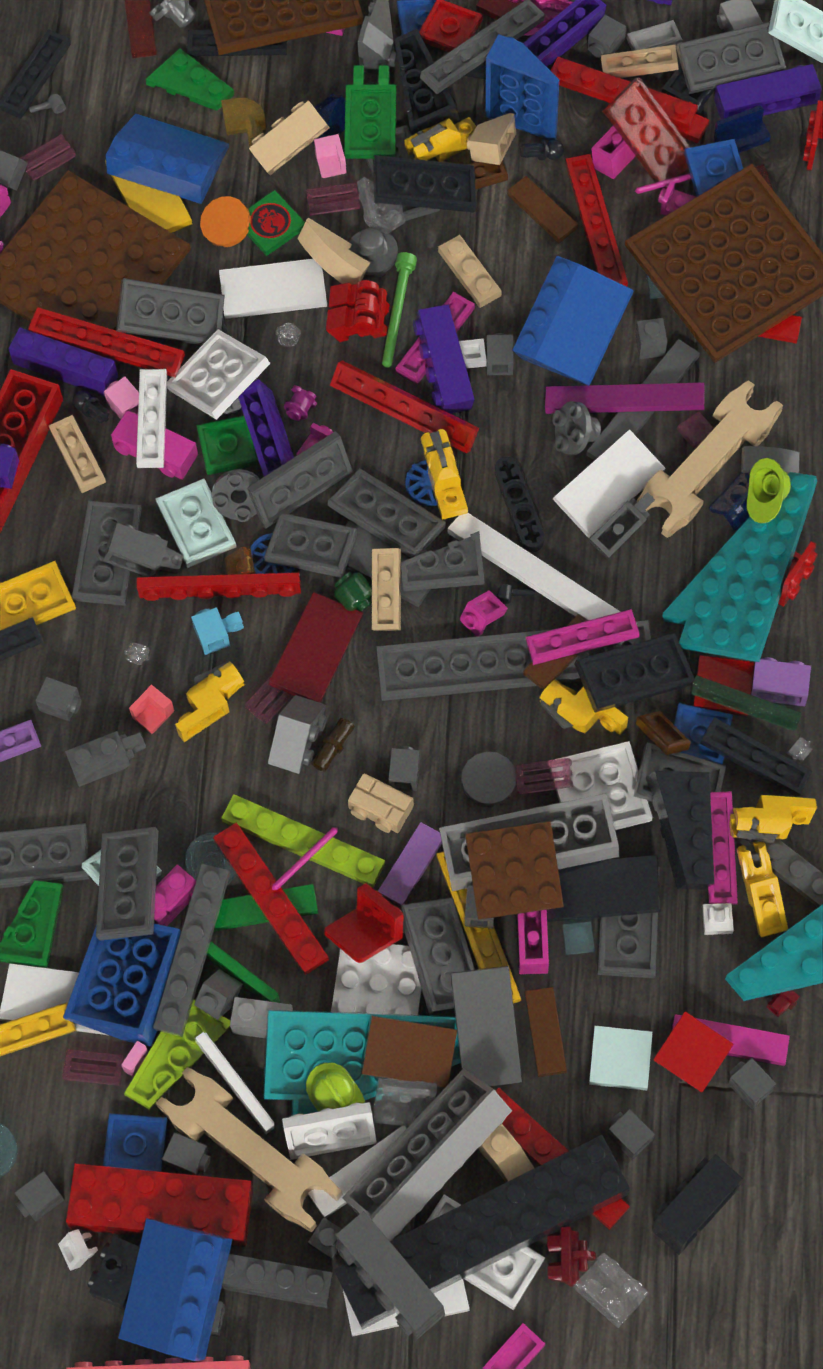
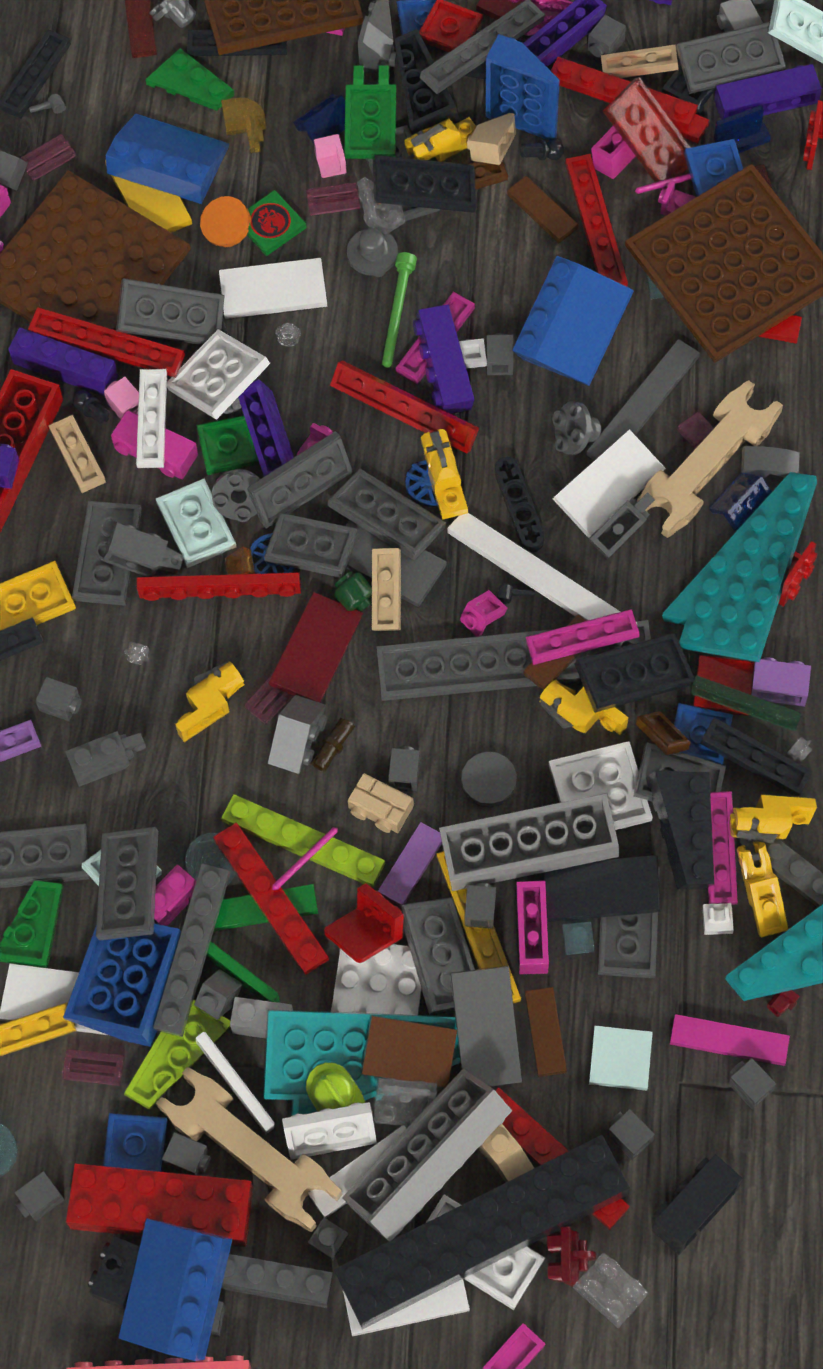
white tile [58,1229,98,1271] -> none
bright pink tile [121,1041,148,1077] -> none
coral panel [129,685,174,734] -> none
medium azure brick [191,607,244,655] -> none
tan brick [249,101,330,175] -> none
magenta brick [284,385,317,421] -> none
tan slope [298,218,370,285] -> none
red hips [326,280,390,342] -> none
dark grey brick [336,1211,445,1339] -> none
dark grey wing [401,531,484,591] -> none
tan plate [438,235,501,308] -> none
reddish brown plate [465,821,564,920] -> none
clear pink tile [516,758,573,794] -> none
magenta tile [545,383,705,414] -> none
light grey tile [627,20,682,51] -> none
dark grey brick [635,318,667,359] -> none
red tile [653,1012,734,1092] -> none
lime piece [747,458,791,523] -> none

